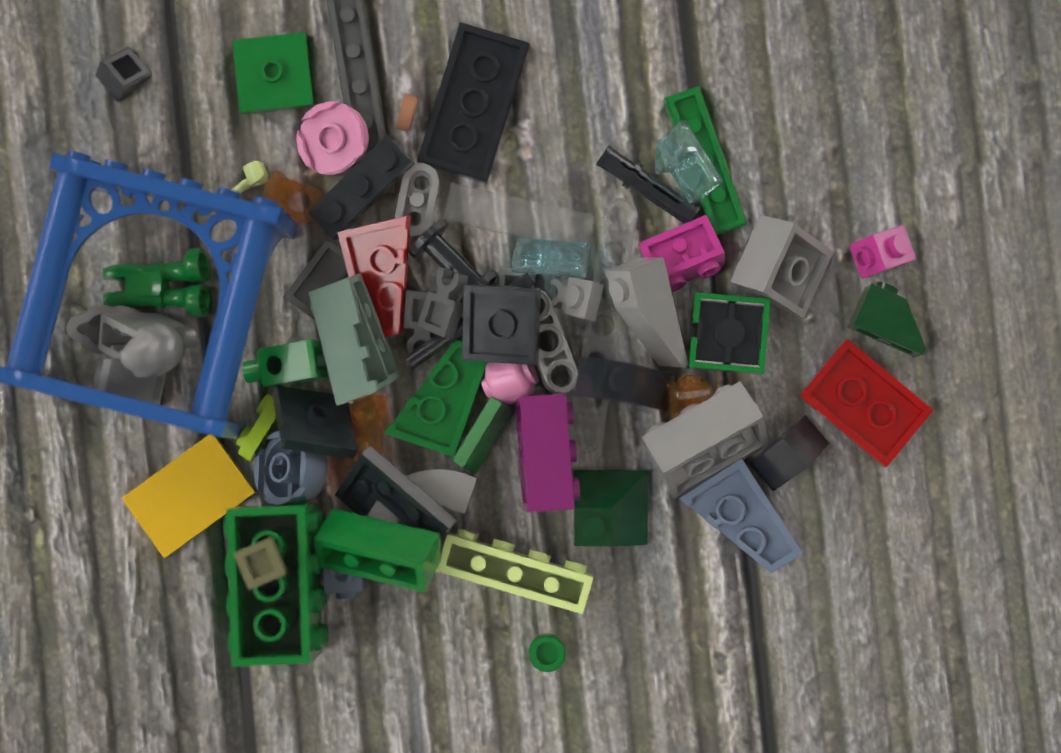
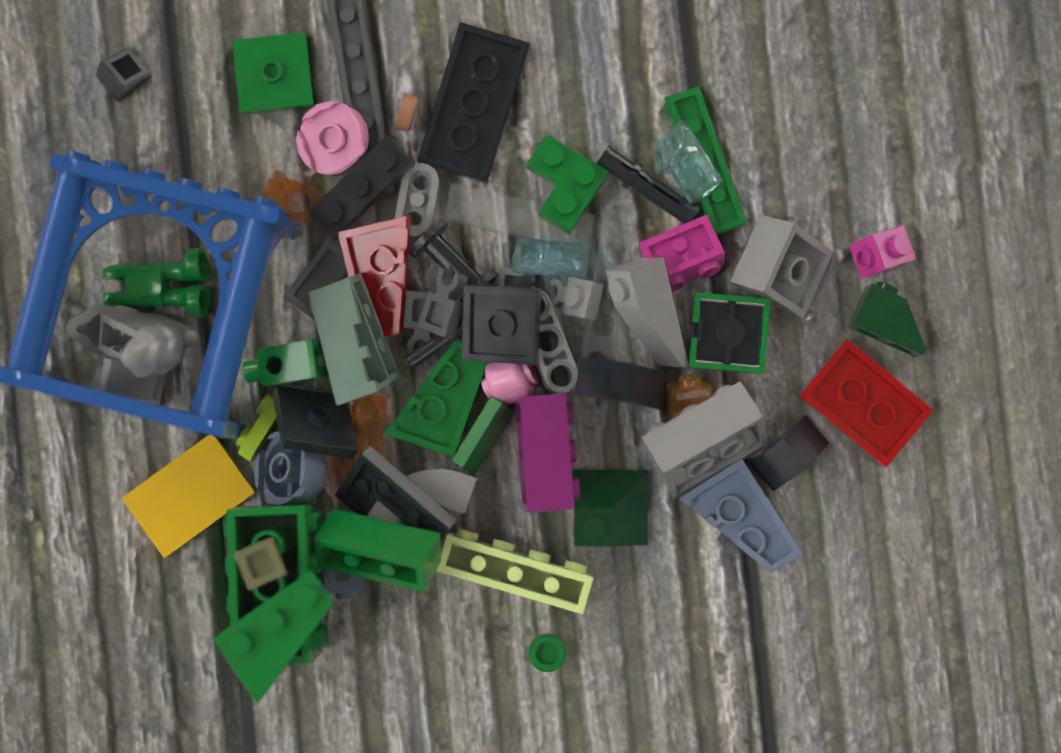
yellowish green hand [232,161,268,194] -> none
none -> green wing [213,570,335,704]
none -> green plate [526,134,609,235]

